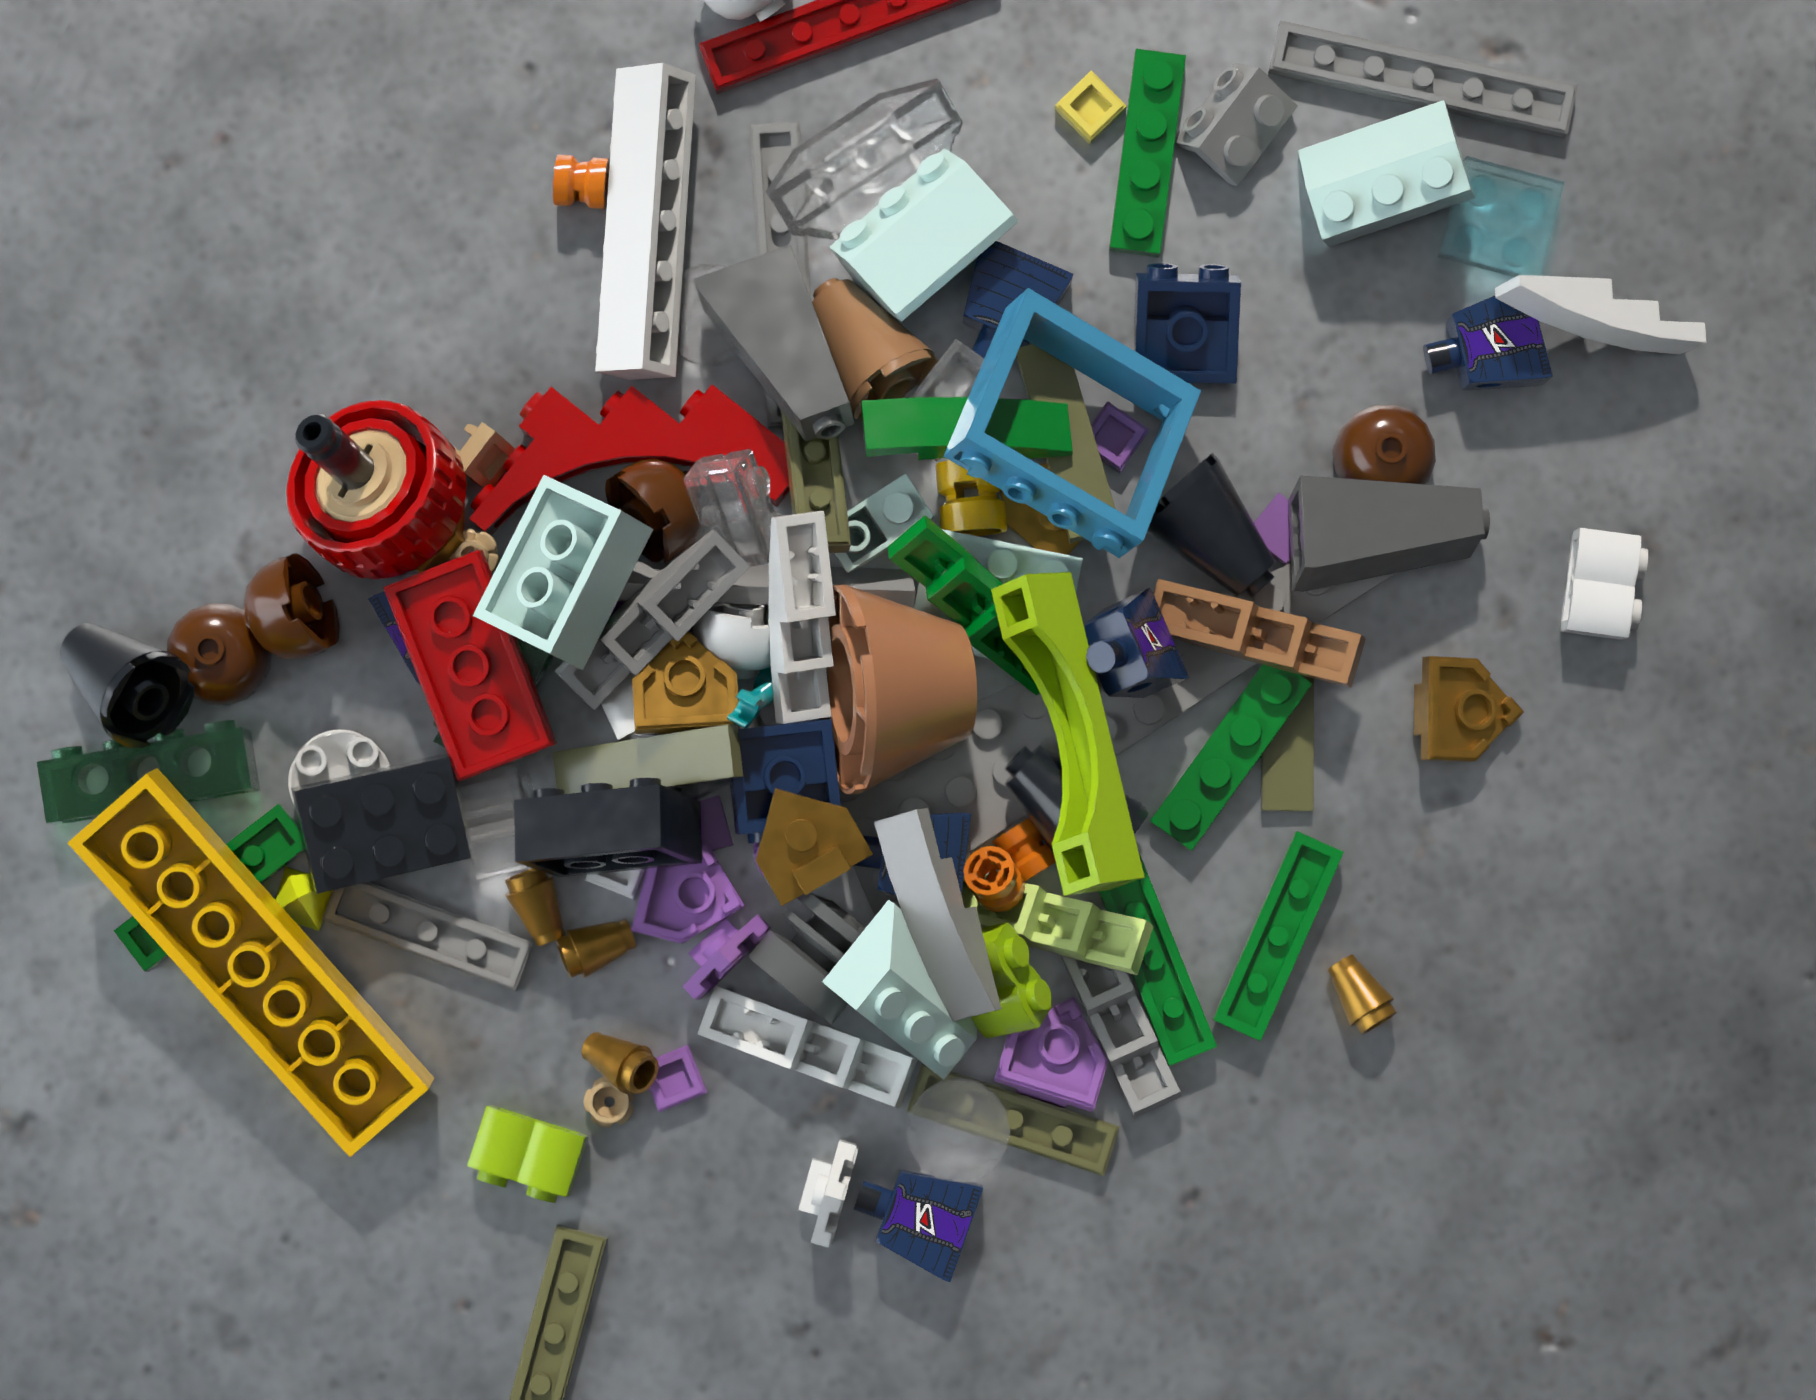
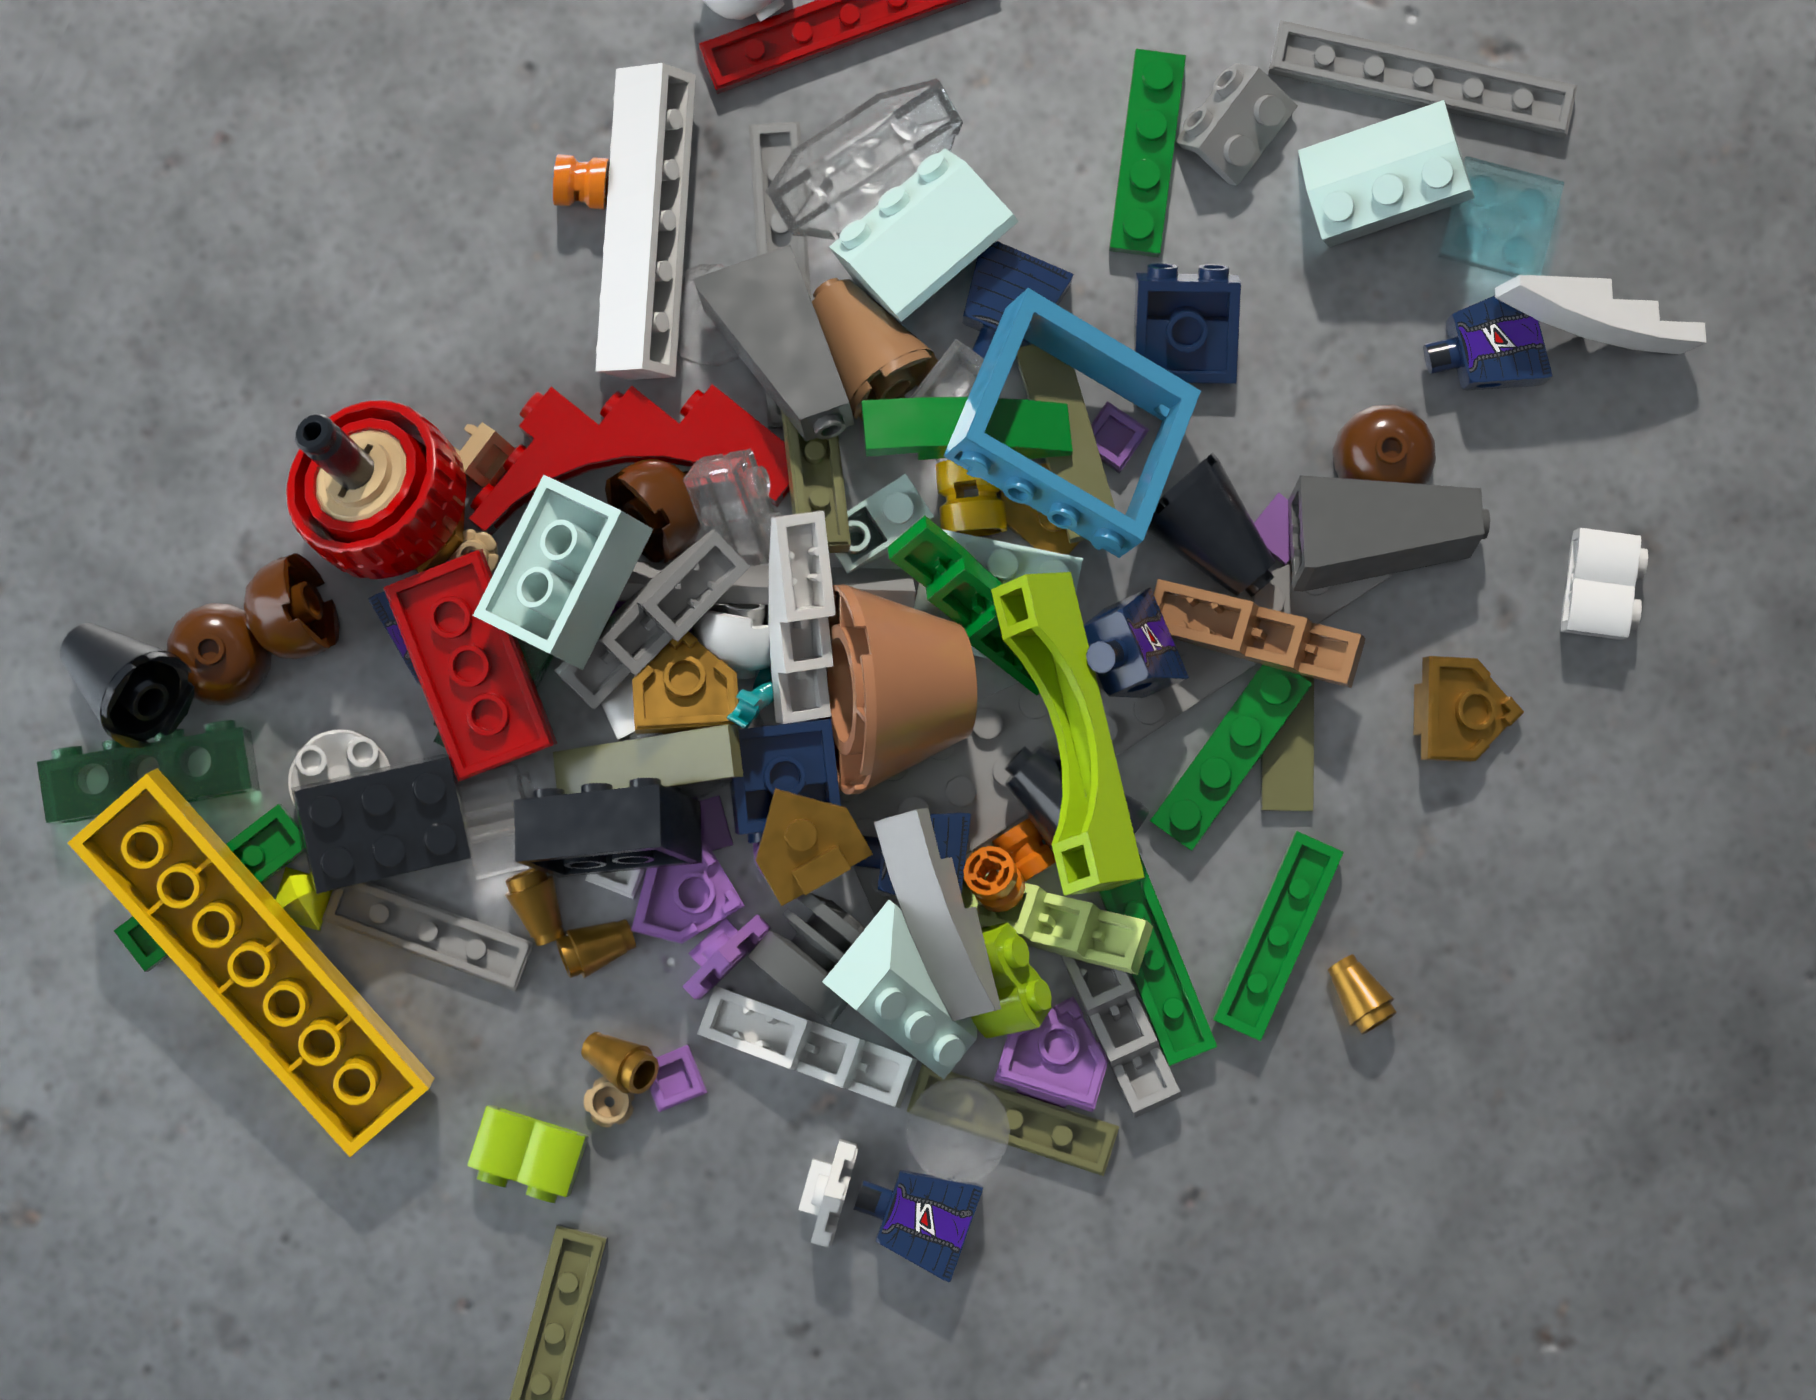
light yellow tile [1054,70,1127,145] -> none

